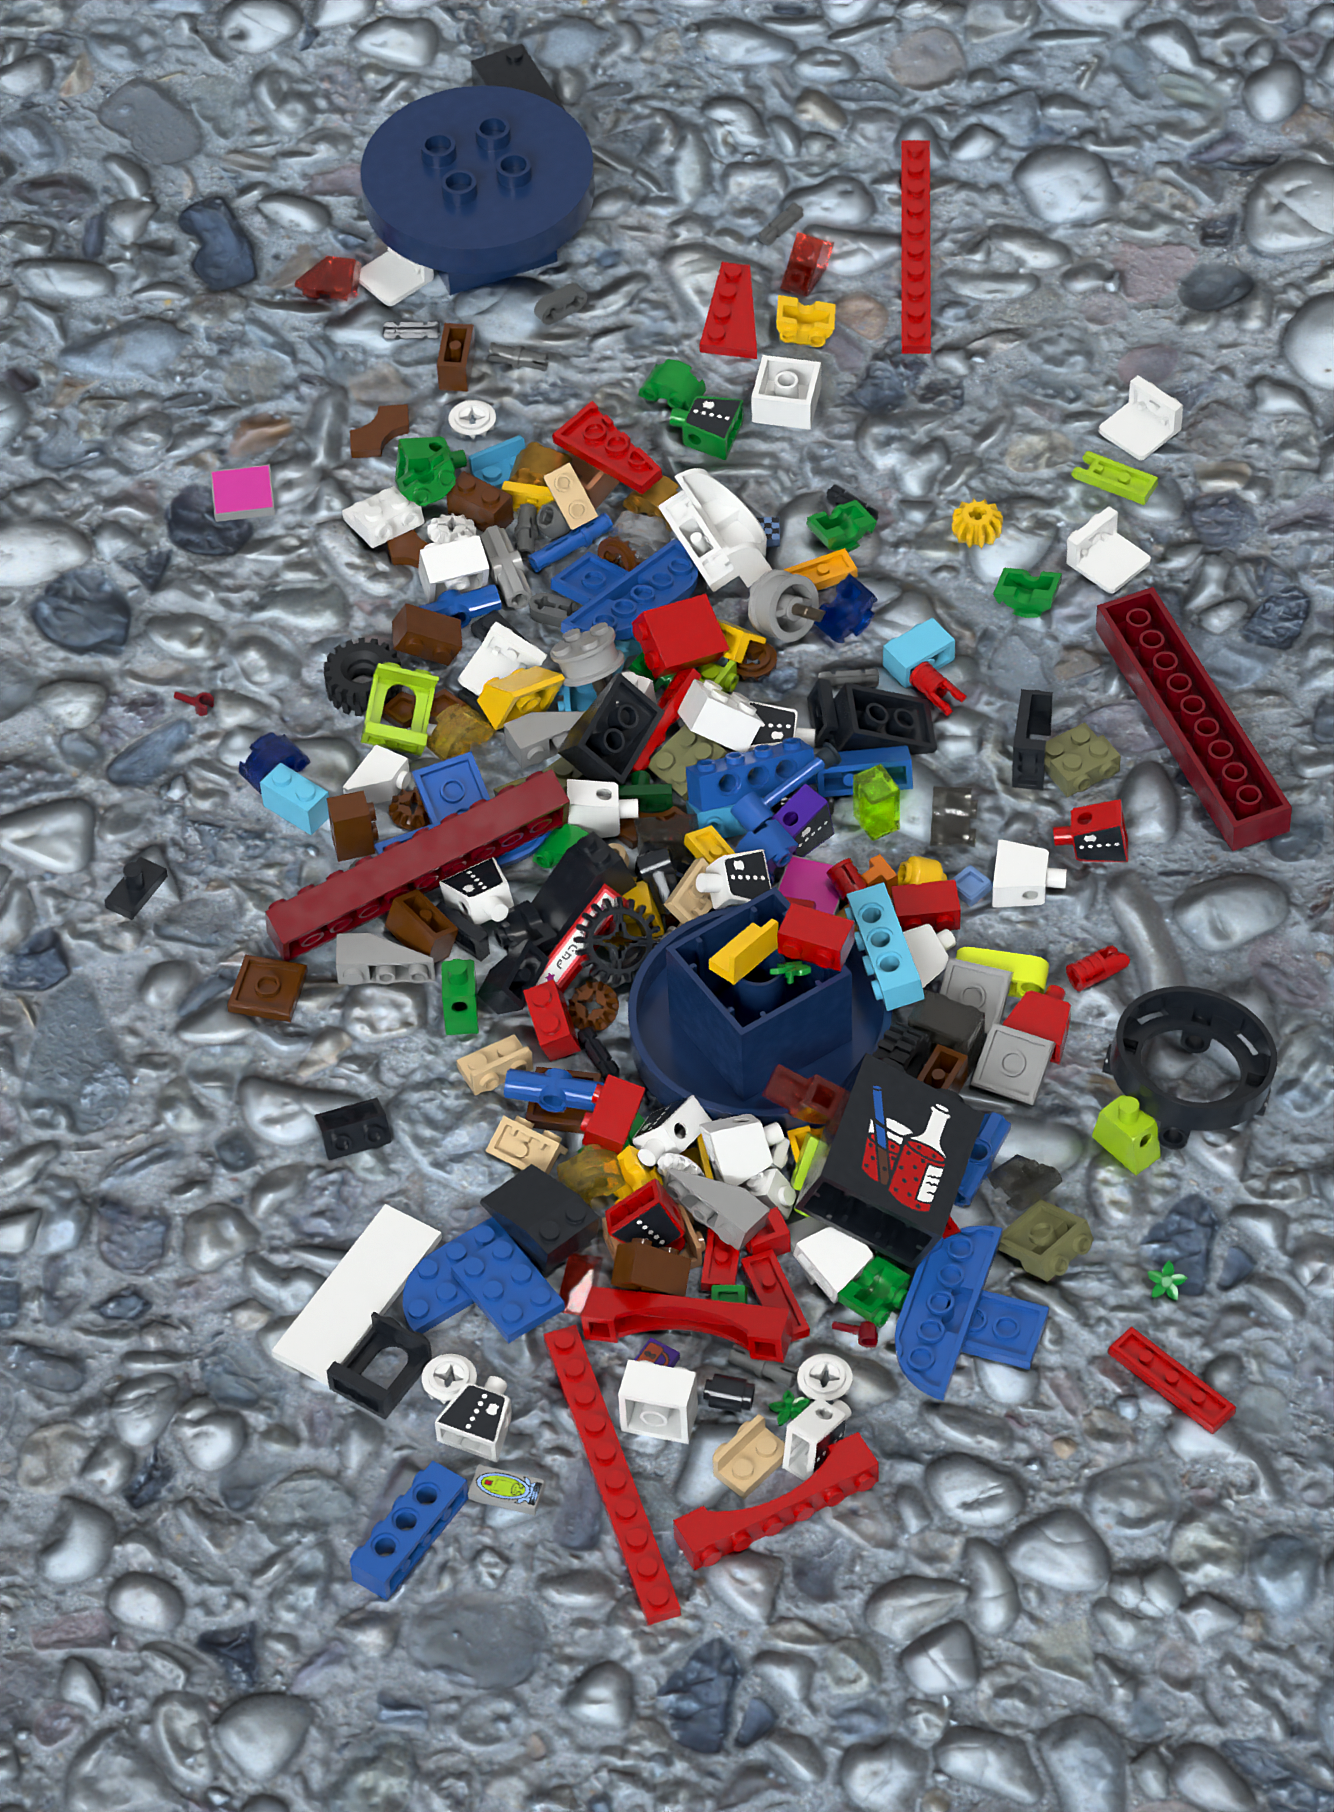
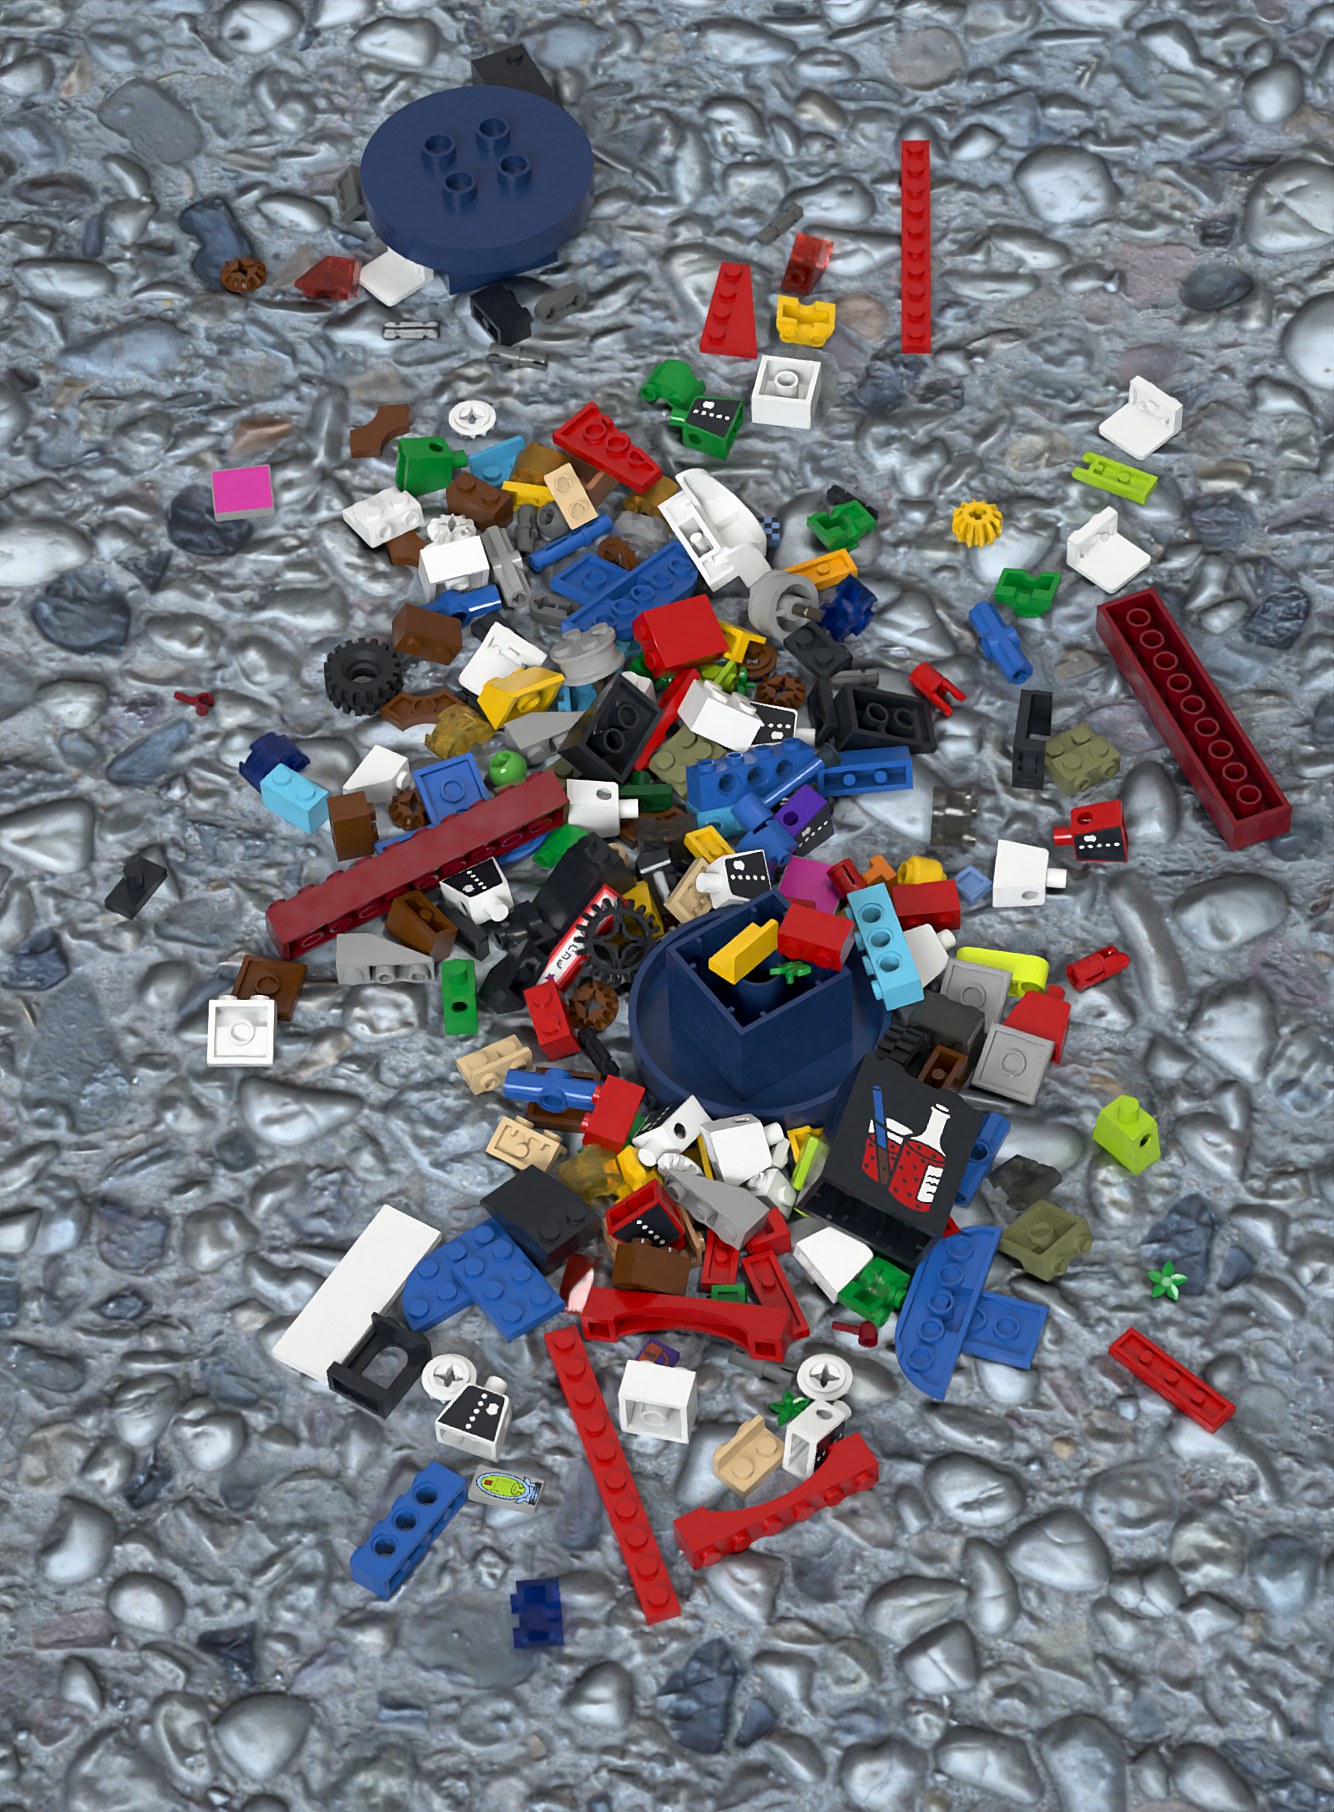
black bracket [314,1097,392,1160] -> none
lime panel [360,662,439,756] -> none
green cylinder [396,446,456,506] -> none
reddish brown brick [437,323,476,392] -> none
black brick [703,1373,755,1413] -> none
clear red brick [762,1064,845,1124] -> none
clear neon green panel [853,764,900,841] -> none
medium azure brick [883,618,955,689] -> none
black piece [1102,986,1278,1150] -> none
none -> white plate [207,995,277,1067]
none -> reddish brown gear [221,255,267,292]
none -> dark grey plate [334,164,365,225]
none -> black brick [469,282,533,346]
none -> bright green piece [488,750,528,787]
none -> clear blue cylinder [510,1577,565,1651]
none -> green plant [737,667,755,697]
none -> reddish brown gear [756,671,806,710]
none -> black bracket [783,620,853,680]
none -> blue piece [969,601,1033,686]

